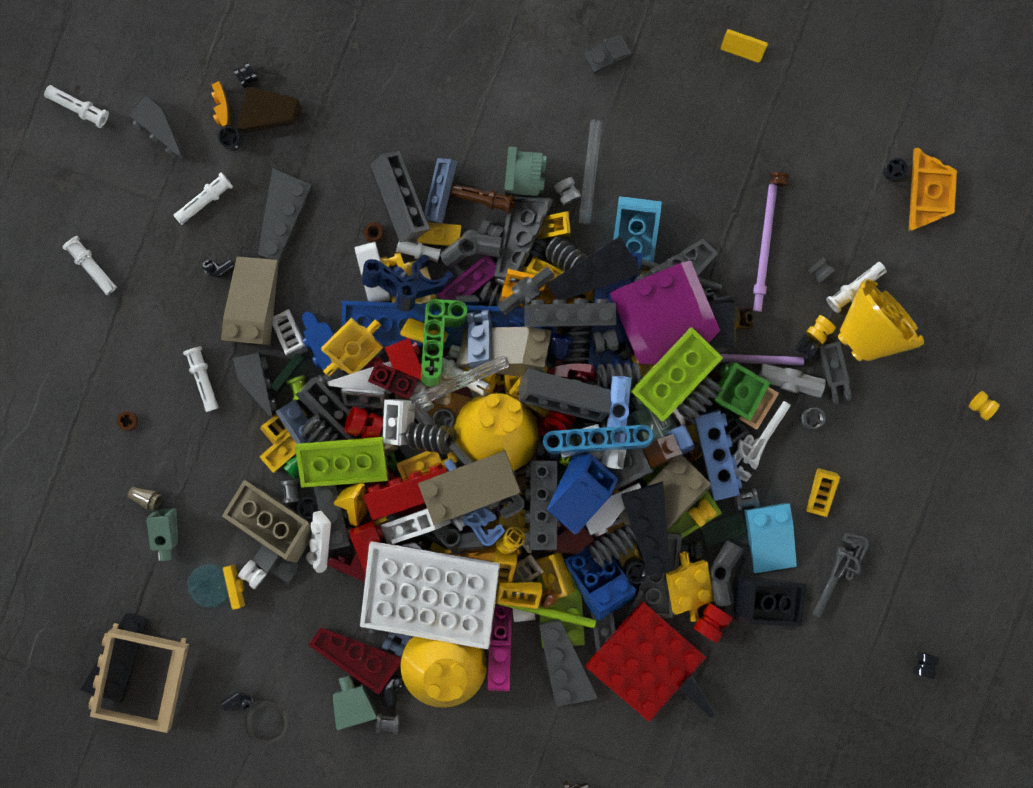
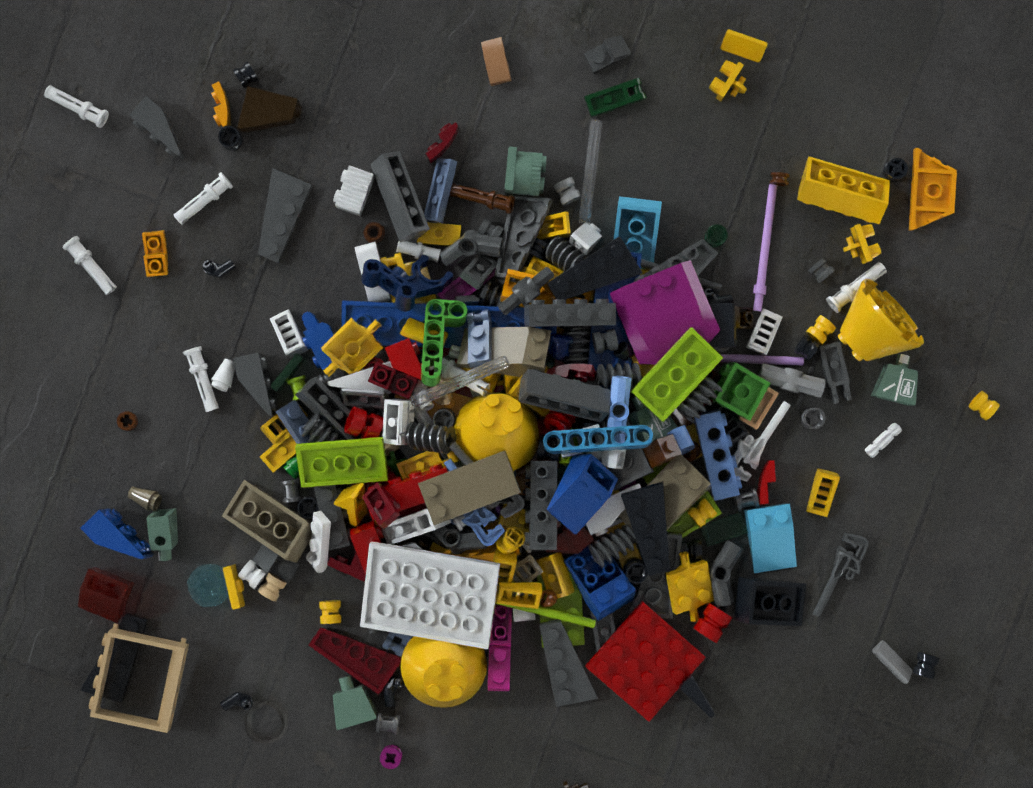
dark tan slope [221,257,279,345] -> none
none -> clear red slope [78,567,135,623]
none -> blue slope [81,508,154,559]
none -> light orange slope [142,230,168,277]
none -> white cone [211,359,235,392]
none -> tan wheel [258,572,287,602]
none -> yellow wheel [319,600,342,624]
none -> white brick [333,165,375,217]
none -> dark red slope [362,482,401,529]
none -> magenta wheel [380,744,402,769]
none -> dark red slope [425,122,459,164]
none -> dark grey slope [459,254,497,290]
none -> medium nougat slope [481,37,512,86]
none -> white slope [569,222,602,255]
none -> dark green plate [584,78,647,118]
none -> clear green wheel [704,224,728,248]
none -> yellow hips [709,60,747,101]
none -> white slope [746,308,782,356]
none -> red slope [757,460,776,505]
none -> yellow slope [797,156,890,224]
none -> yellow hips [843,224,882,265]
none -> white axle [865,423,902,458]
none -> sand green torso [871,354,918,406]
none -> light grey slope [872,640,912,684]

